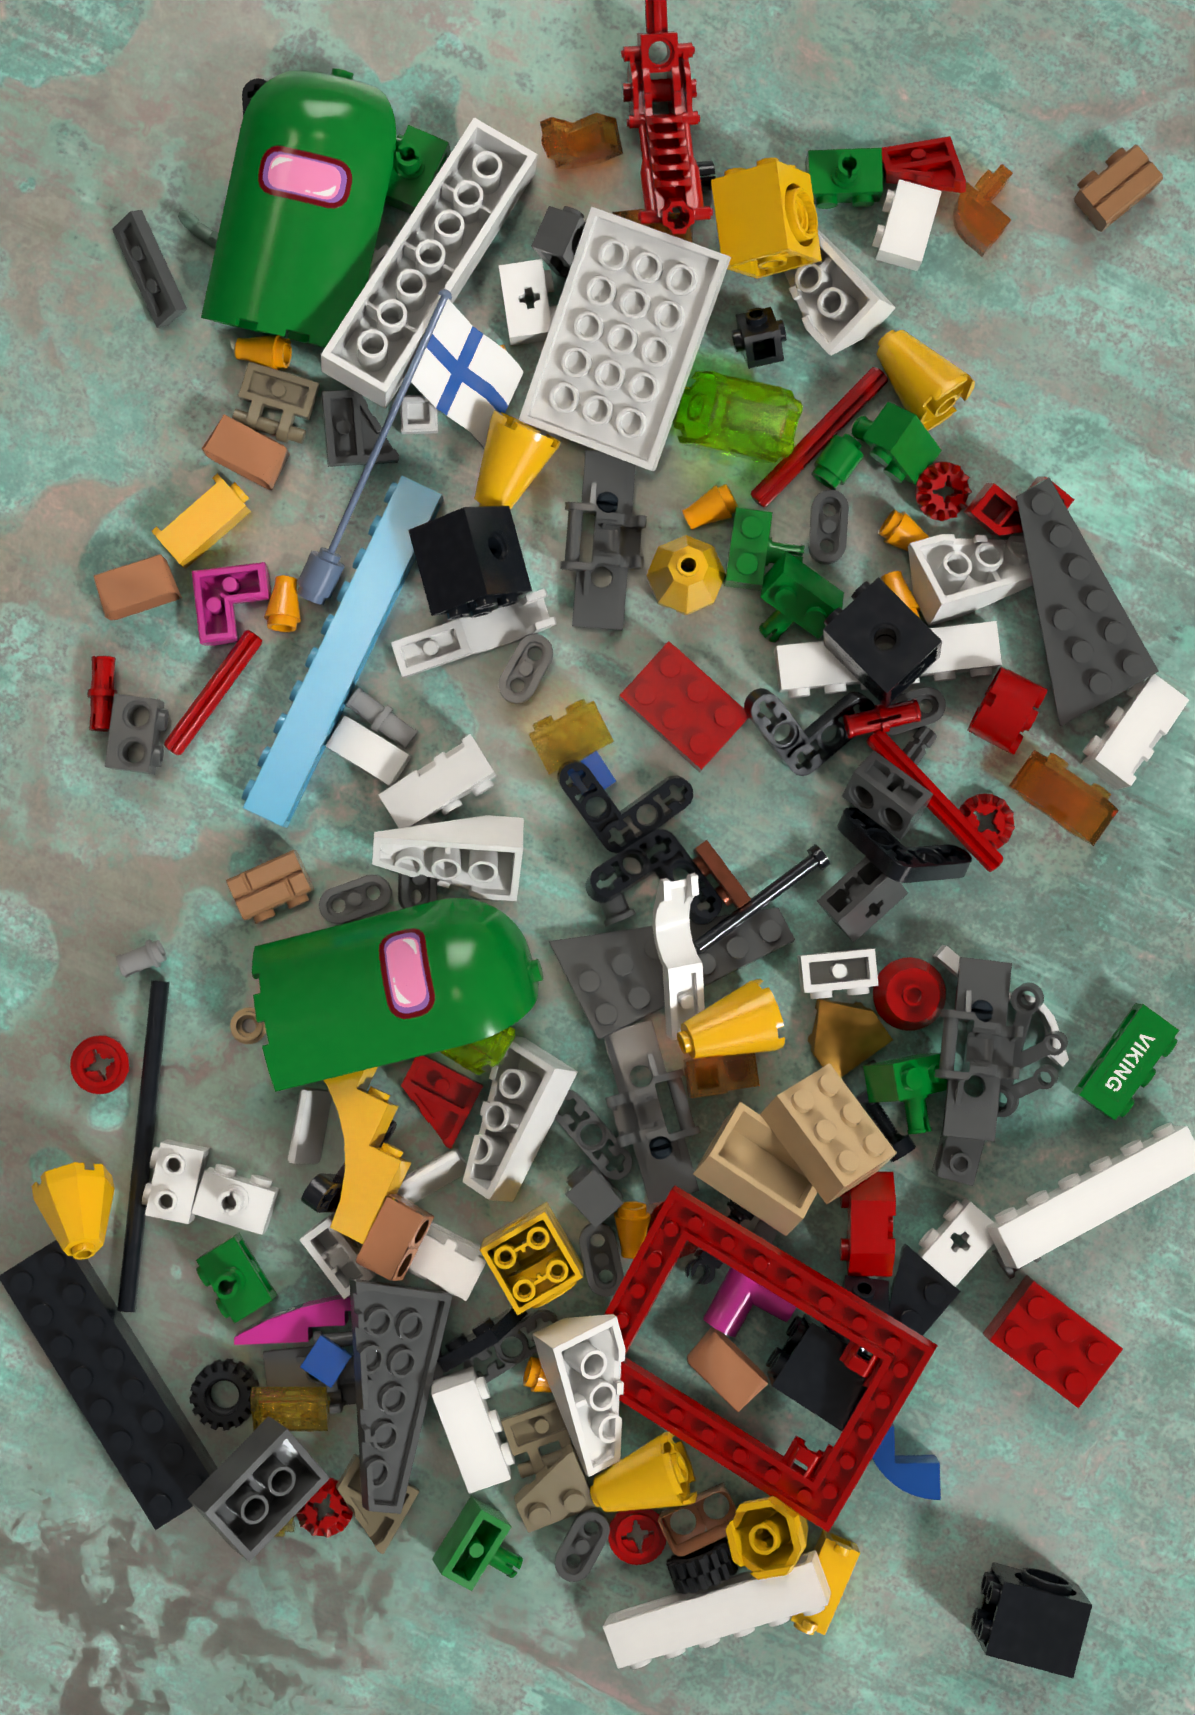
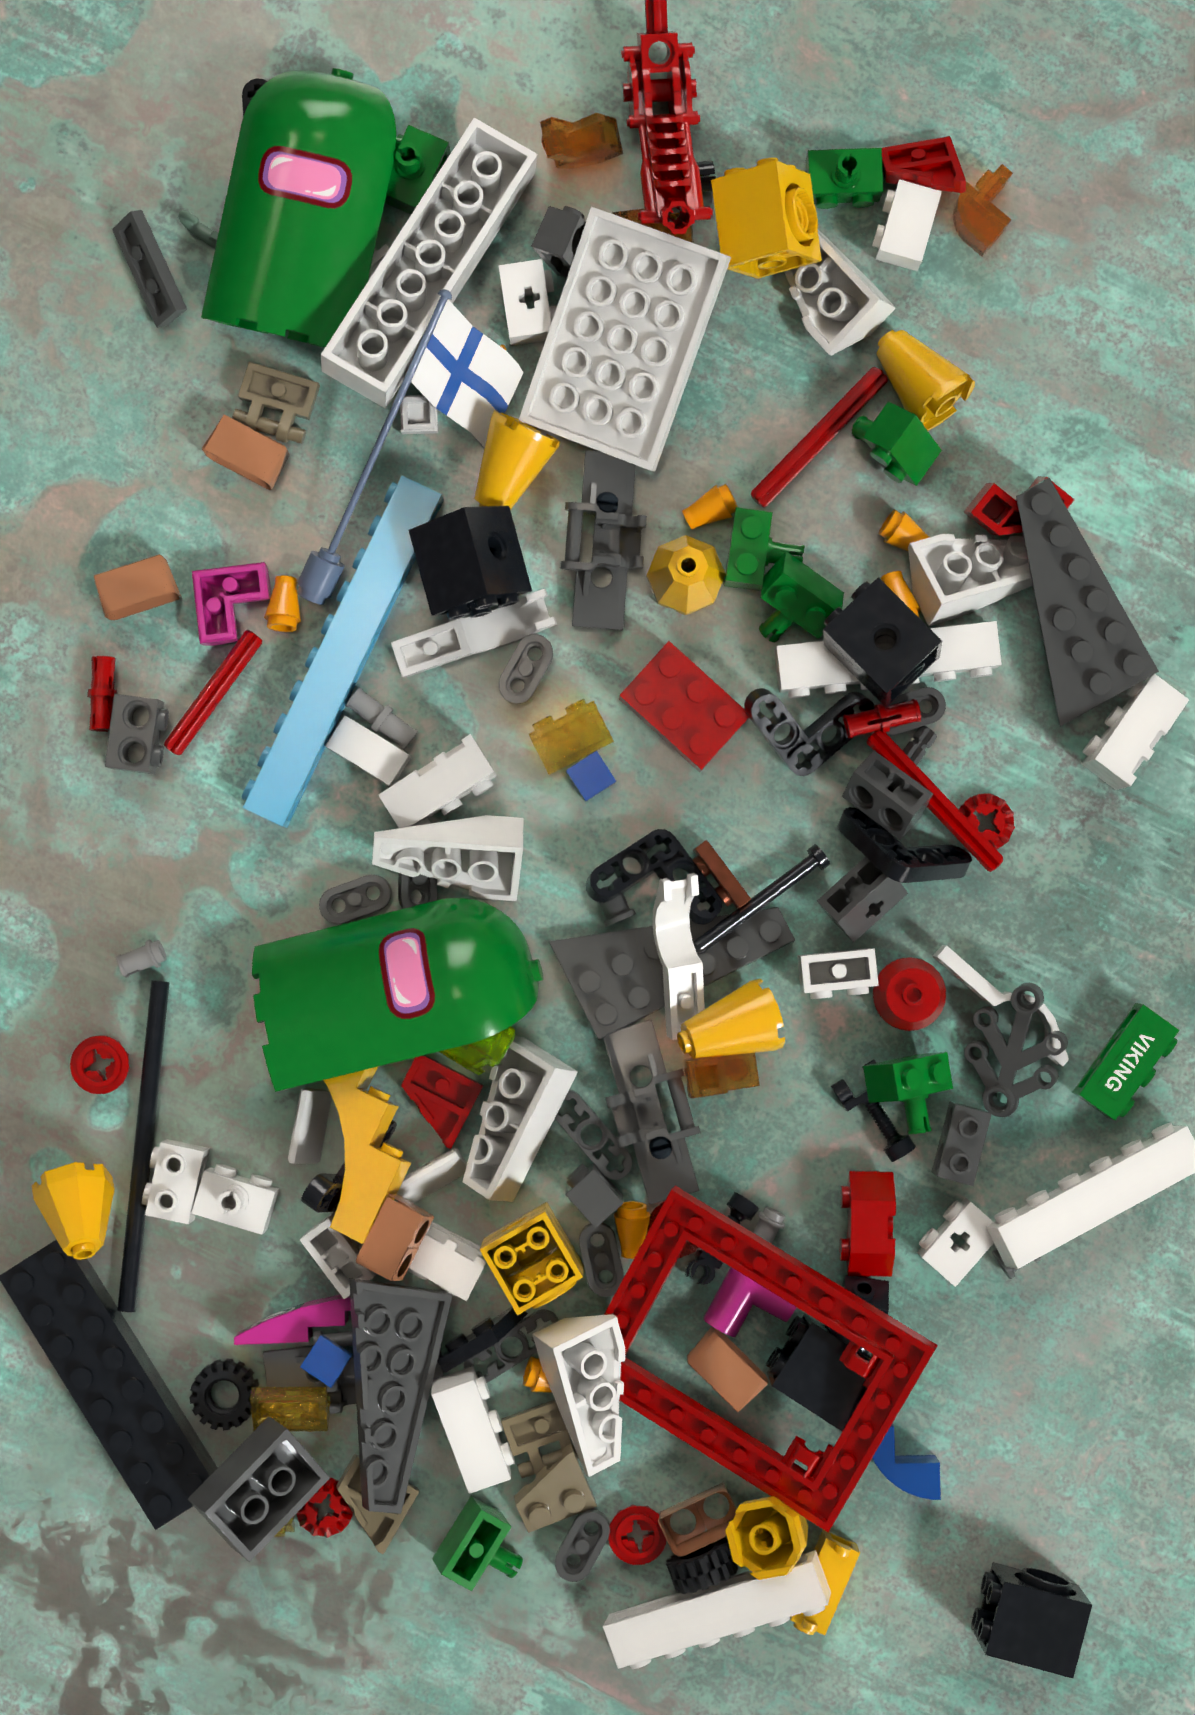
yellow brick [152,473,251,569] -> none
green brick [196,1233,277,1324] -> none
medium nougat brick [226,850,314,924] -> none
tan plate [230,1007,266,1044] -> none
light orange cone [235,335,292,370] -> none
dark grey wing [321,390,399,467] -> none
black beam [557,760,693,853] -> none
yellow cone [590,1432,697,1512] -> none
clear neon green brick [673,371,803,463] -> none
tan piece [693,1102,817,1236] -> none
black brick [731,307,787,369] -> none
tan piece [760,1063,897,1205] -> none
pearl gold slope [807,998,893,1078] -> none
dark grey plate [808,490,849,565] -> none
green brick [811,433,864,490] -> none
black wing [888,1243,961,1336] -> none
red gear [915,462,972,521] -> none
dark grey piece [934,957,1024,1142] -> none
red brick [967,667,1048,755] -> none
red brick [983,1275,1123,1408] -> none
clear orange brick [1009,750,1119,846] -> none
medium nougat brick [1074,144,1163,232] -> none

